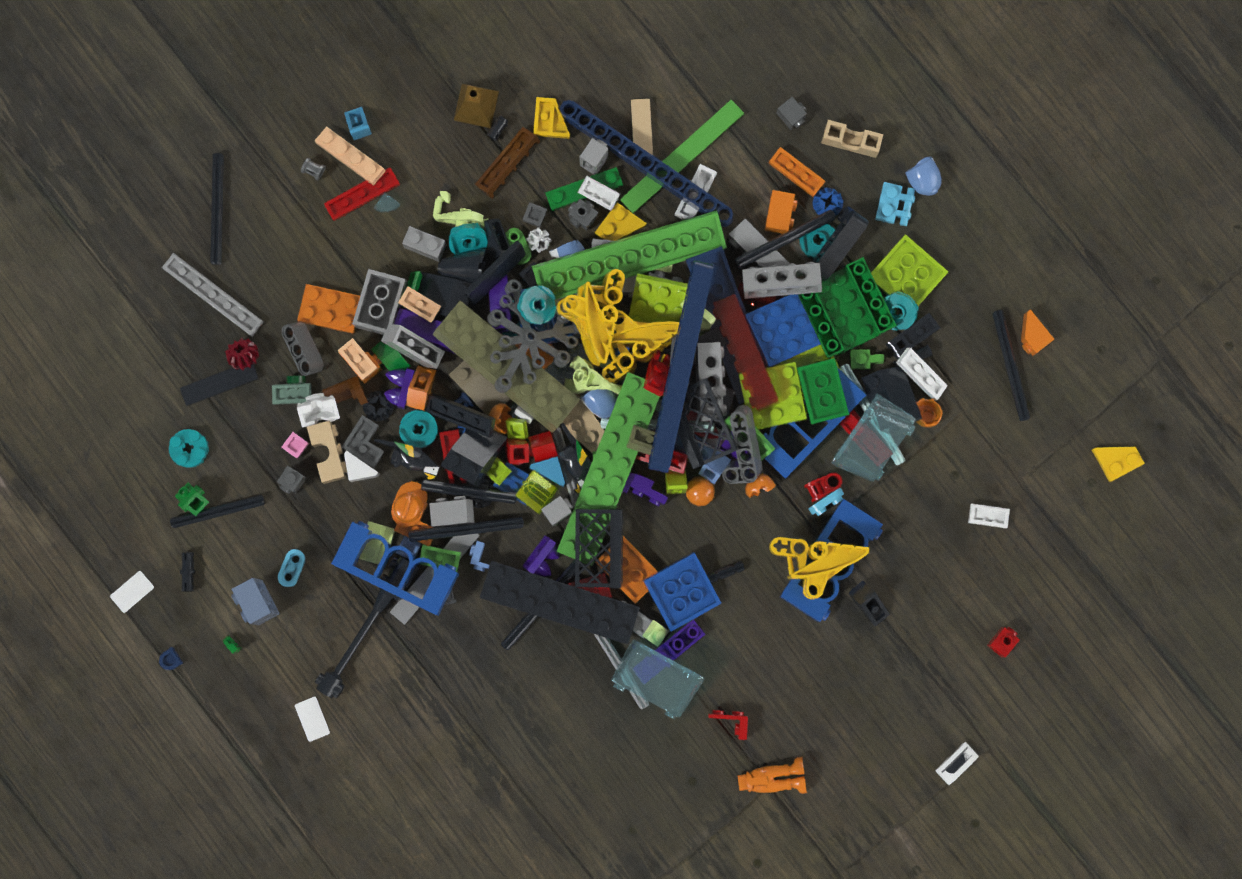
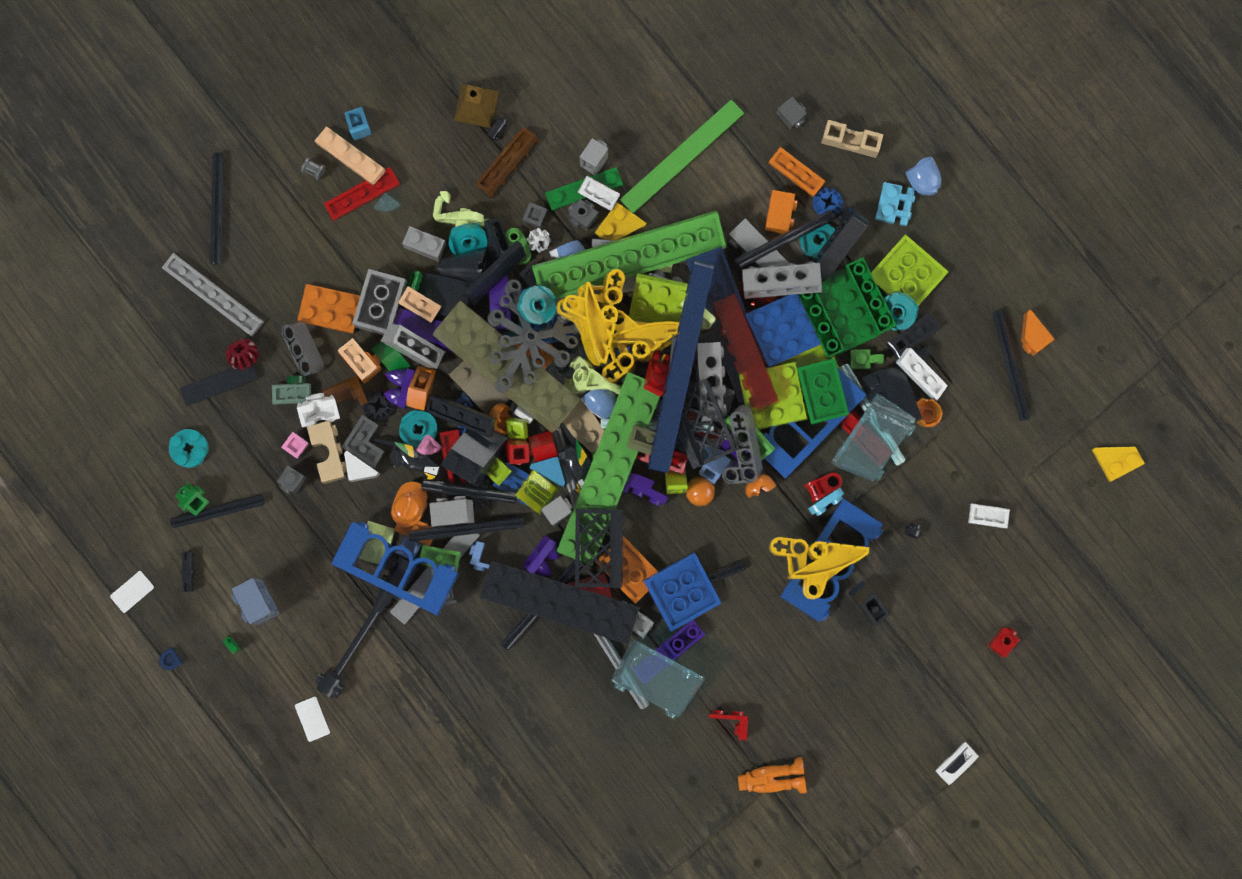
medium azure plate [278,549,306,587] -> none
yellow wing [533,97,570,139] -> none
dark blue beam [560,100,733,227] -> none
tan tile [631,99,653,155] -> none
yellowish green plate [642,620,669,647] -> none
white plate [675,164,717,220] -> none
none -> bright pink tile [417,435,442,455]
none -> black plate [904,523,923,539]

